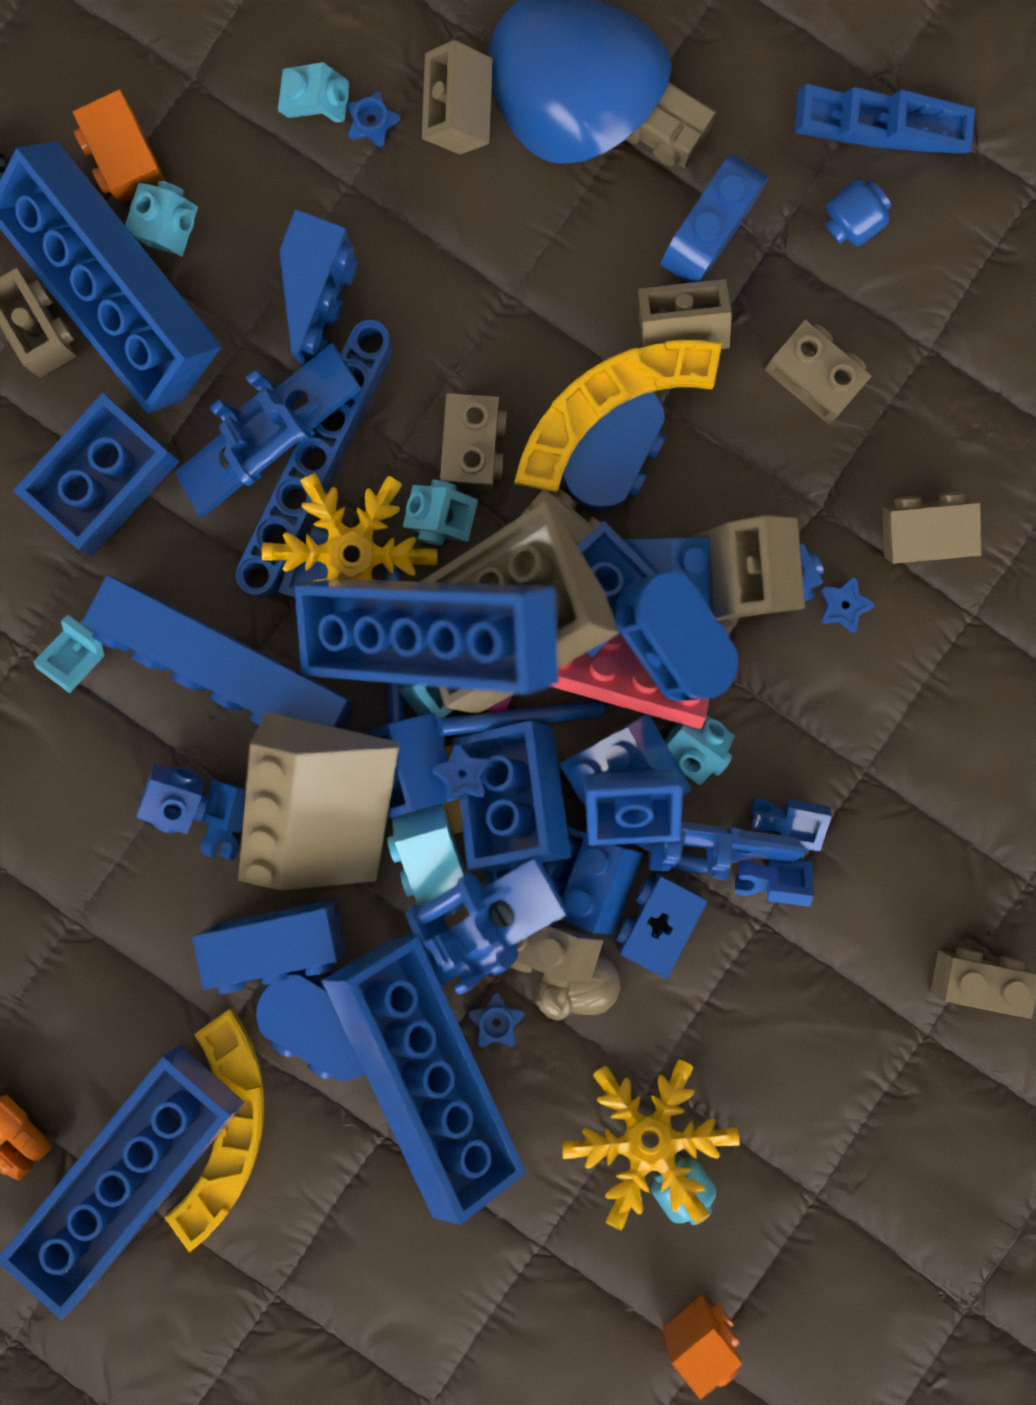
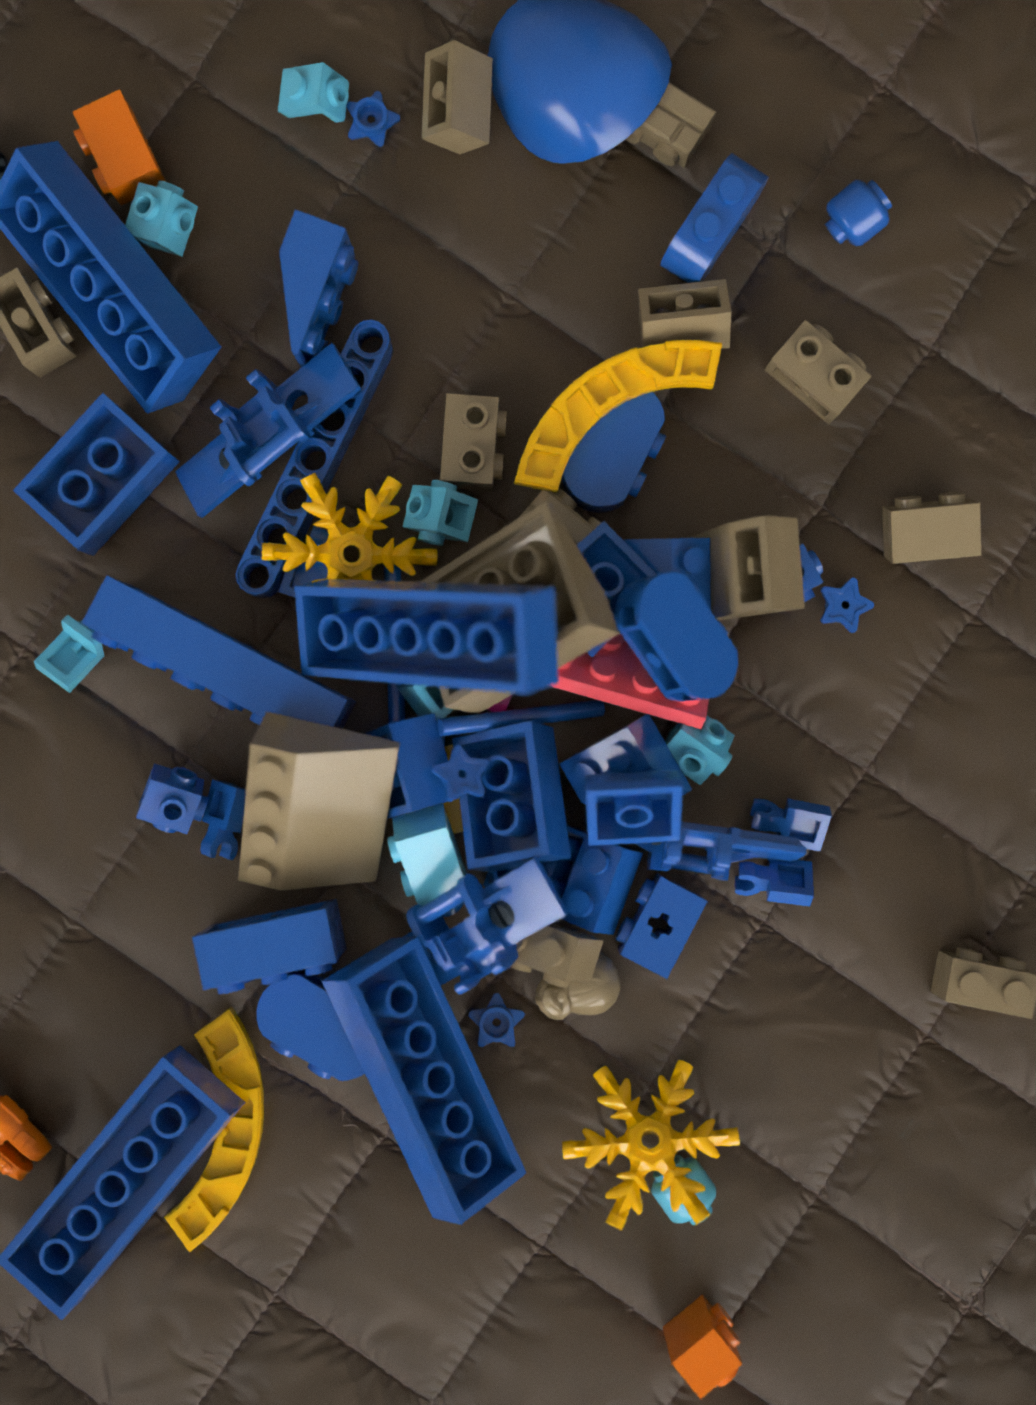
blue slope [794,84,975,153] -> none

